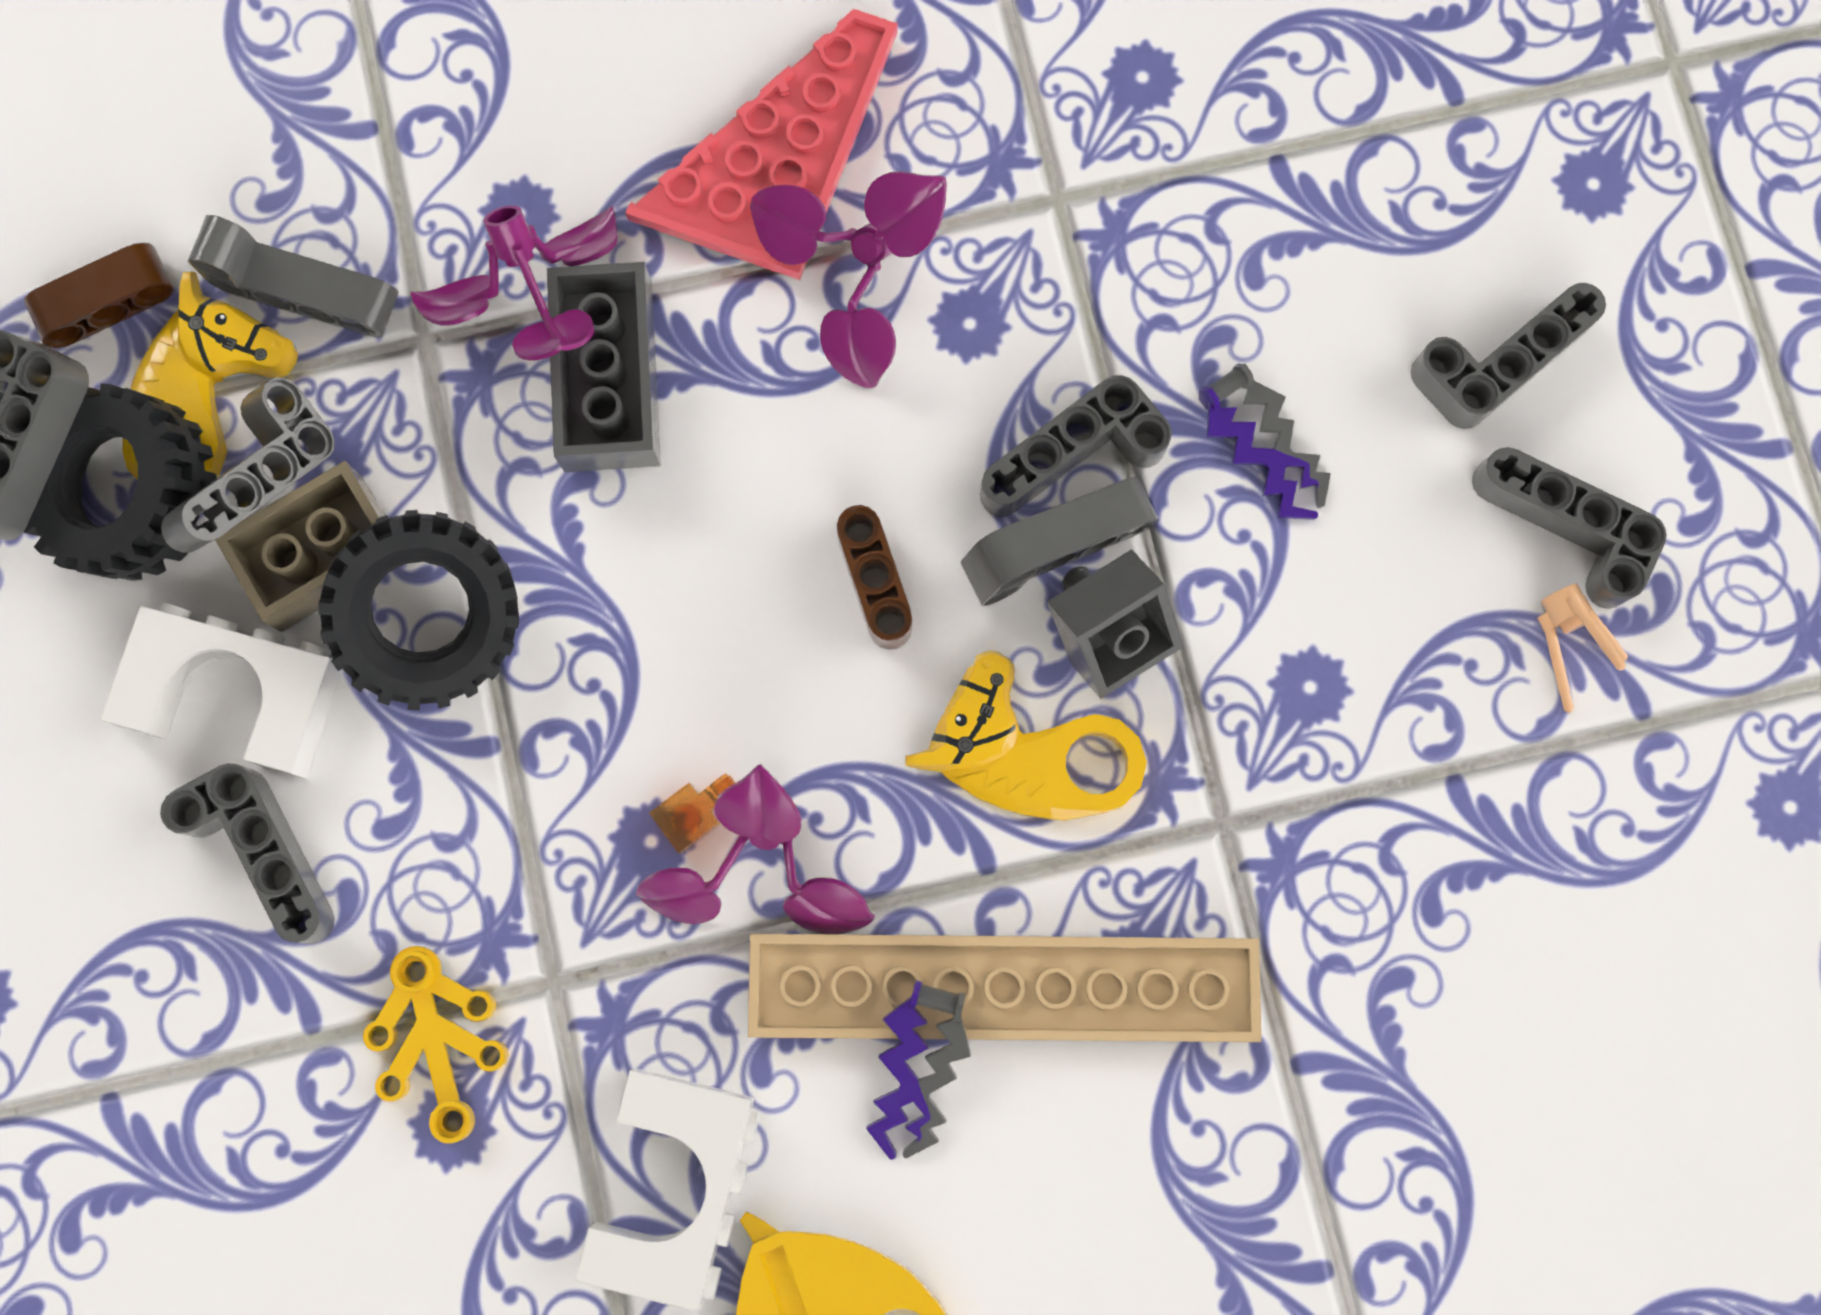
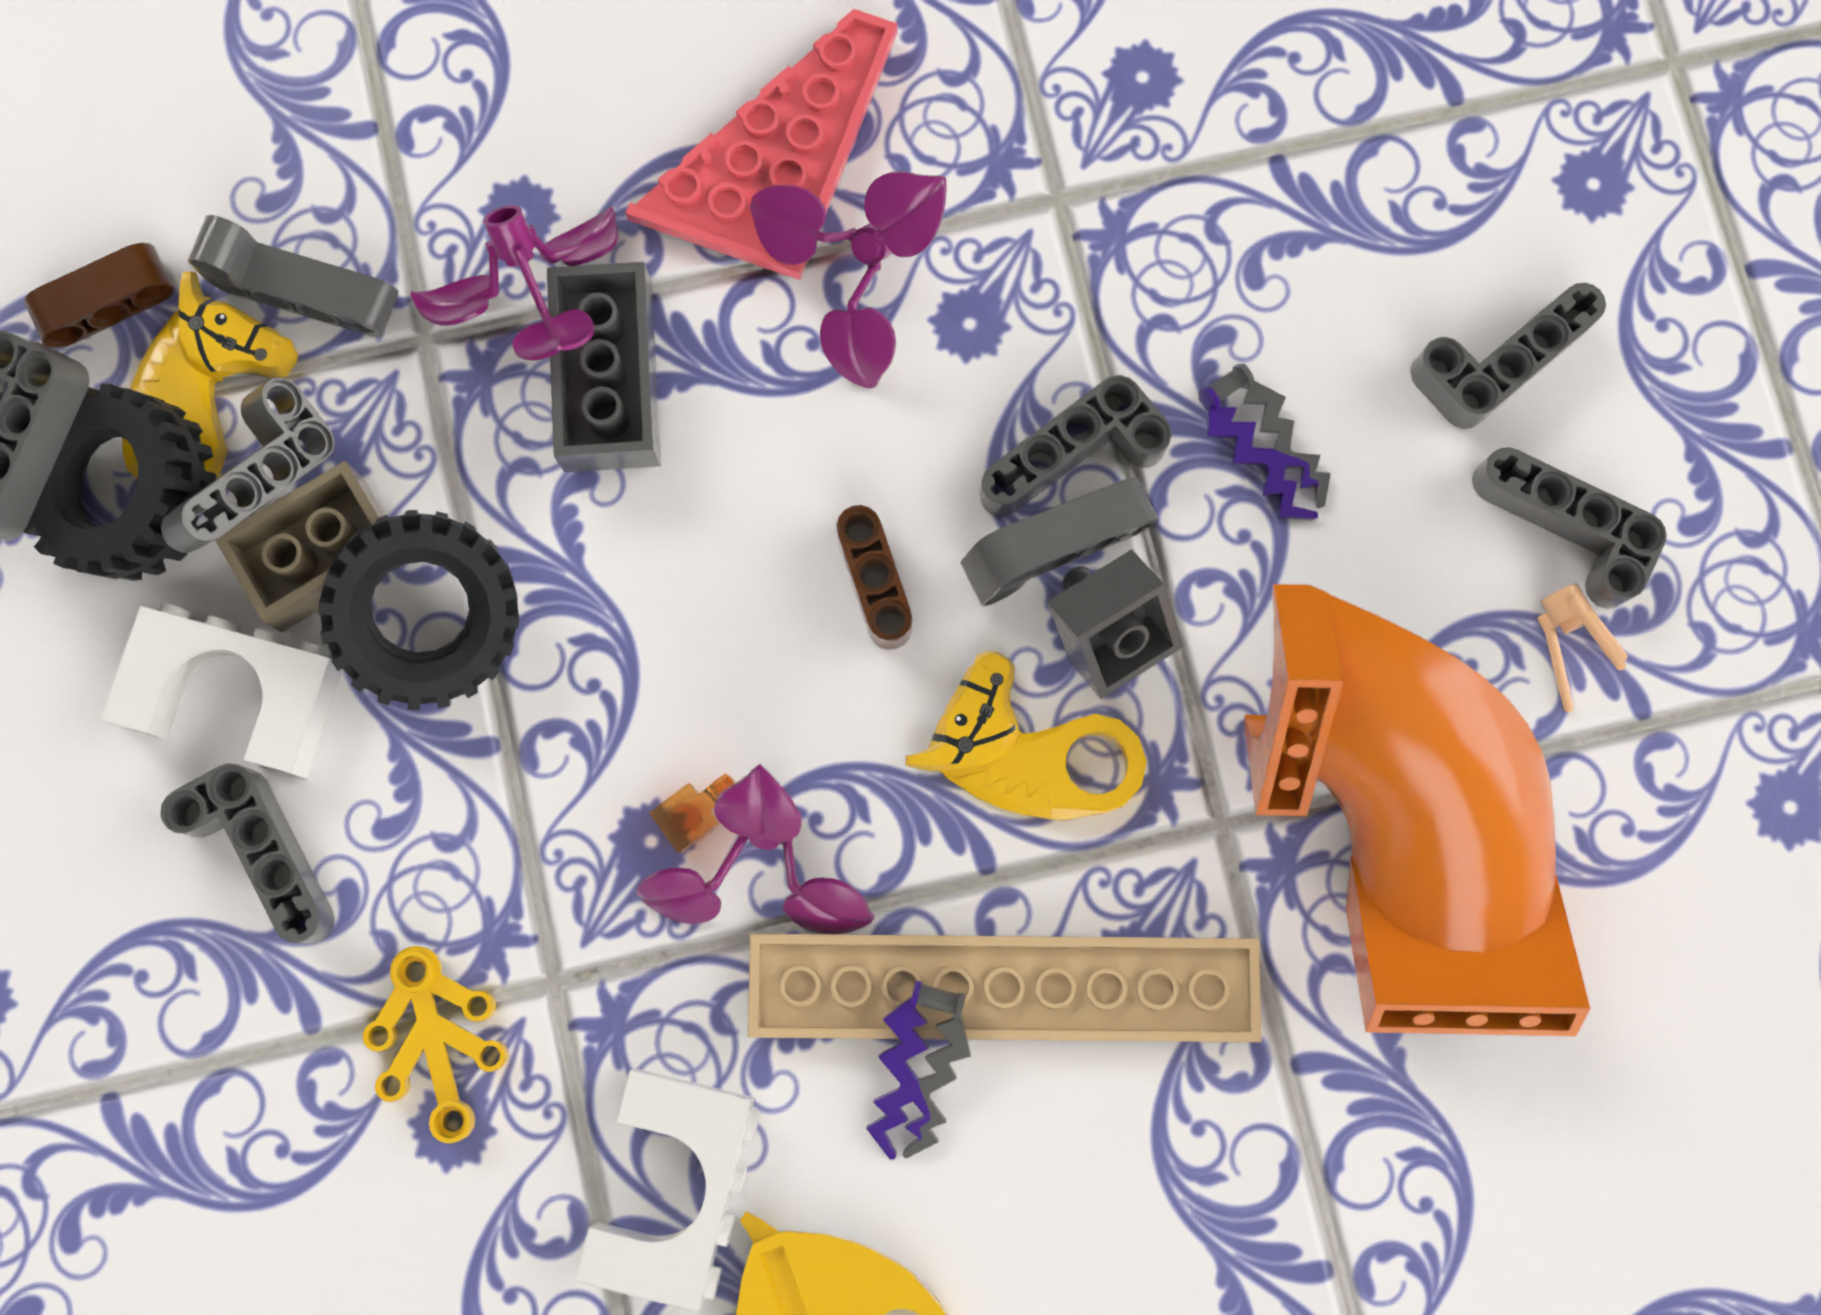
none -> orange piece [1244,584,1591,1036]

